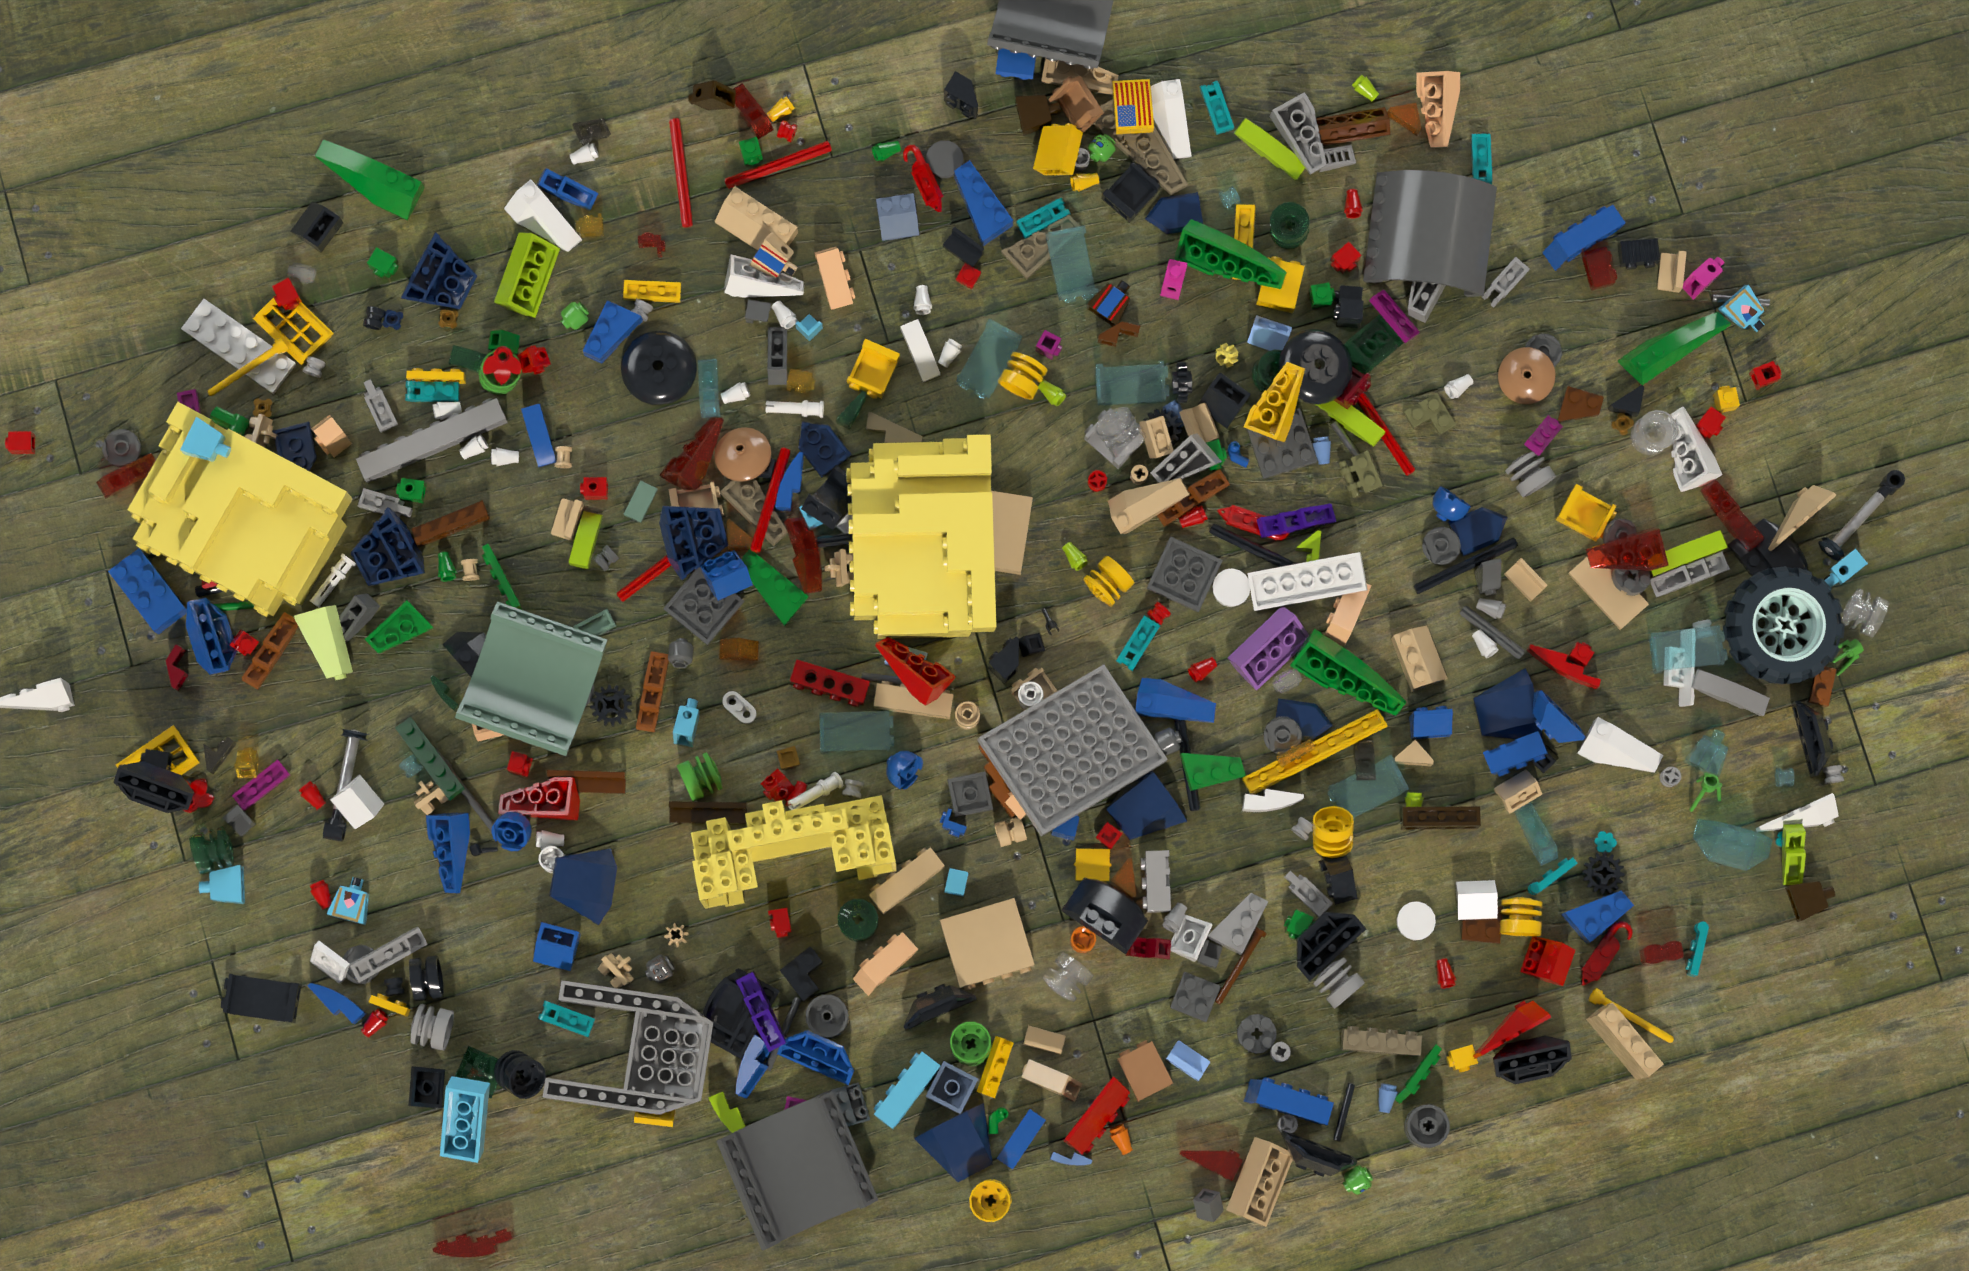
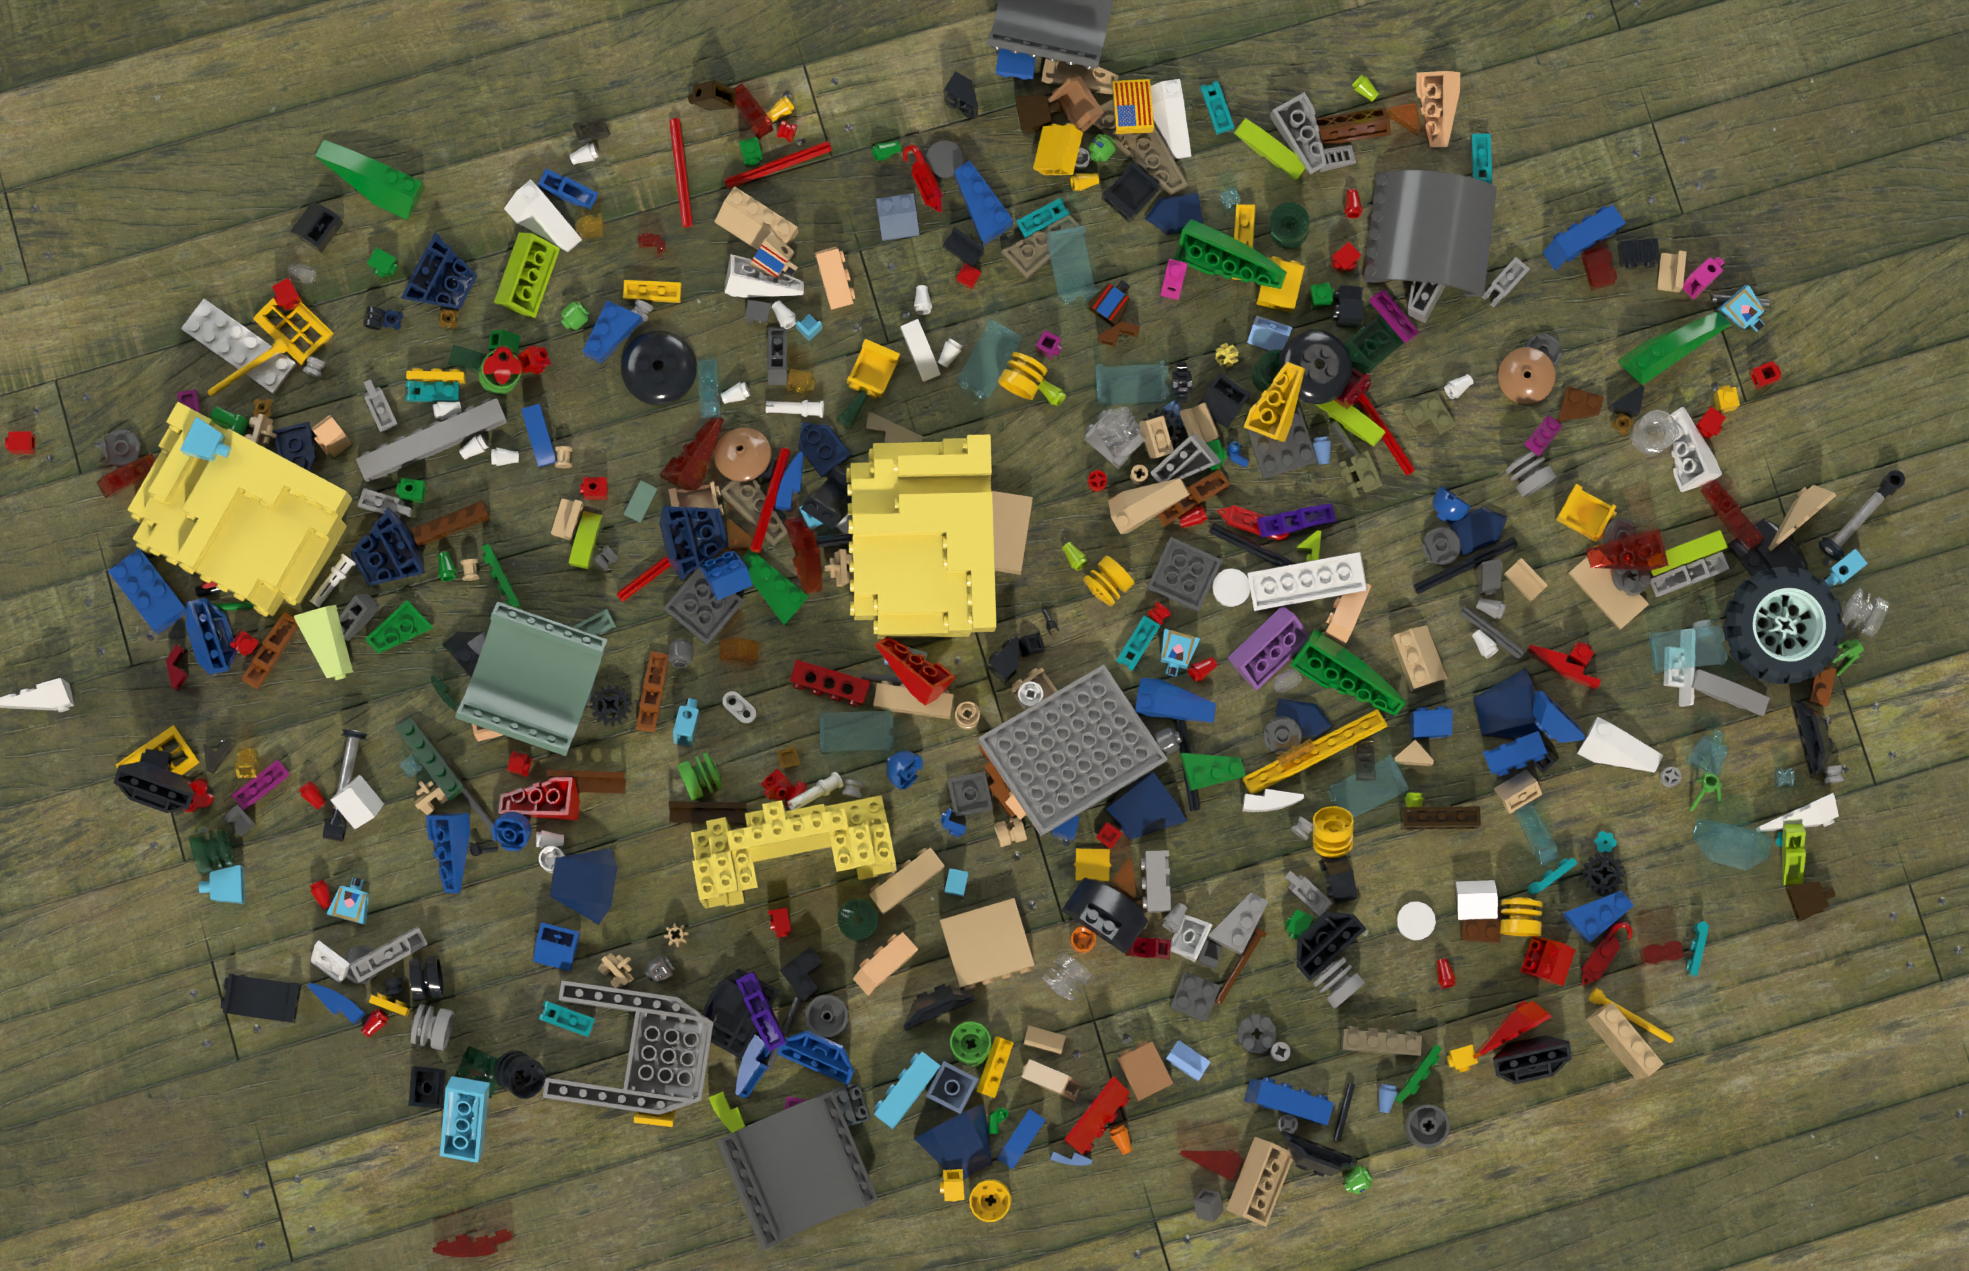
none -> yellow brick [940,1169,964,1201]
none -> medium azure torso [1160,629,1200,677]

